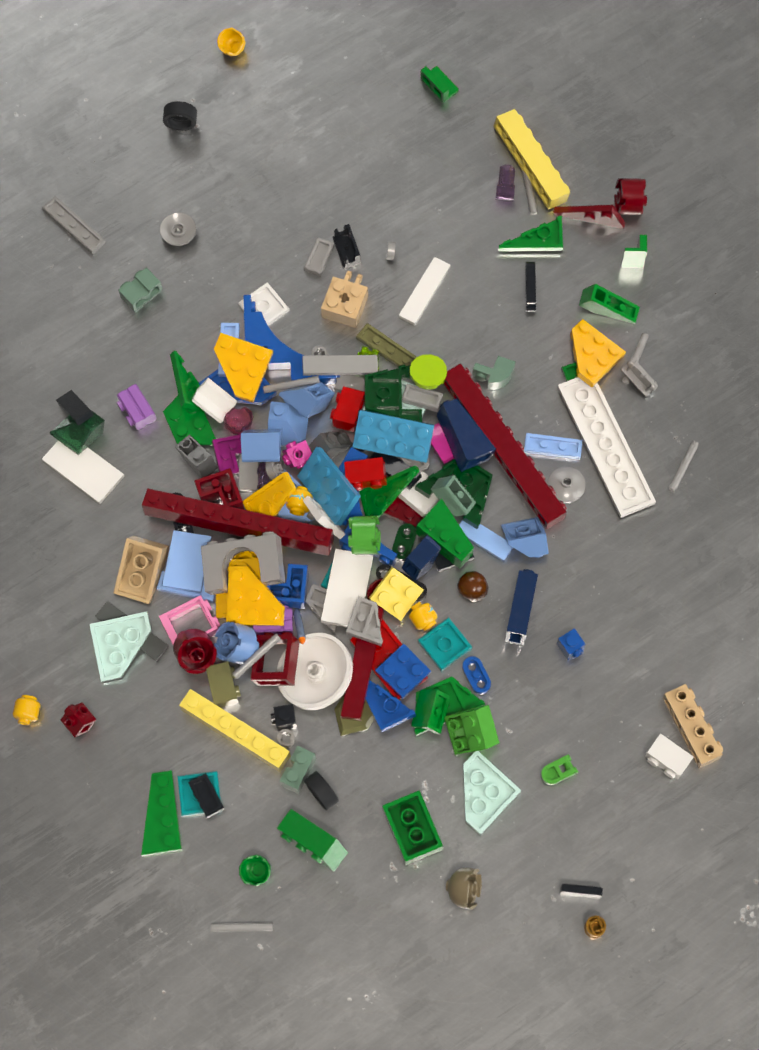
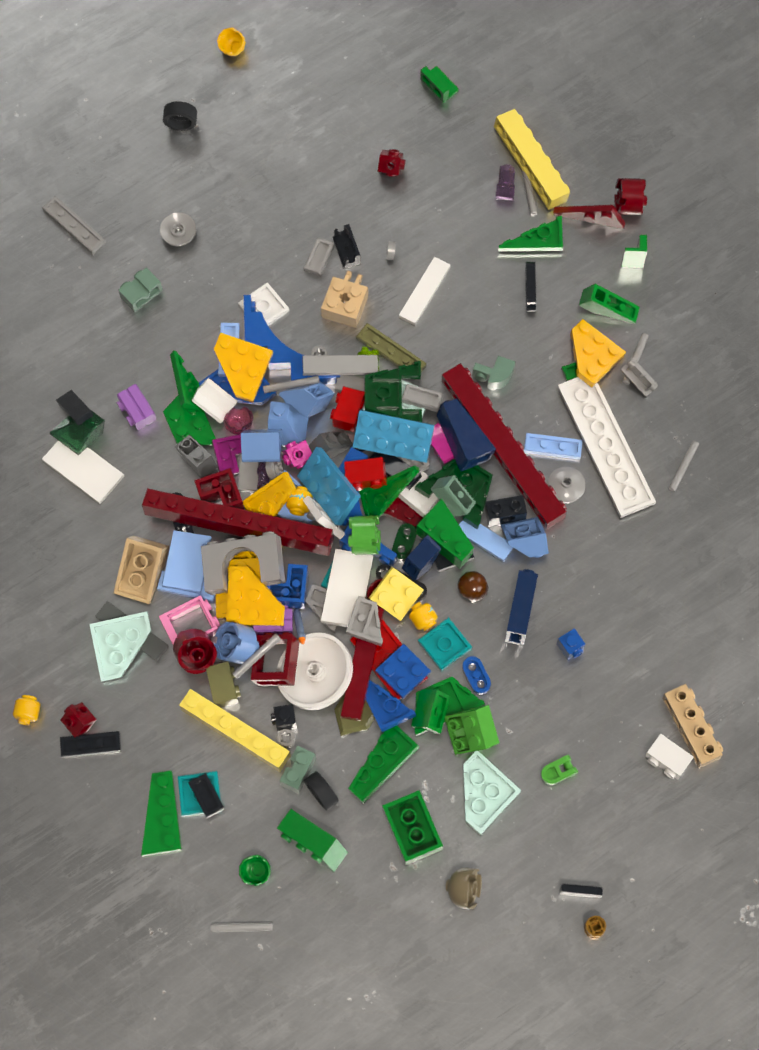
lime tile [409,354,447,390] -> none
none -> black tile [60,731,121,758]
none -> green wing [348,726,419,804]
none -> dark red brick [377,149,406,177]
none -> black brick [485,495,527,527]

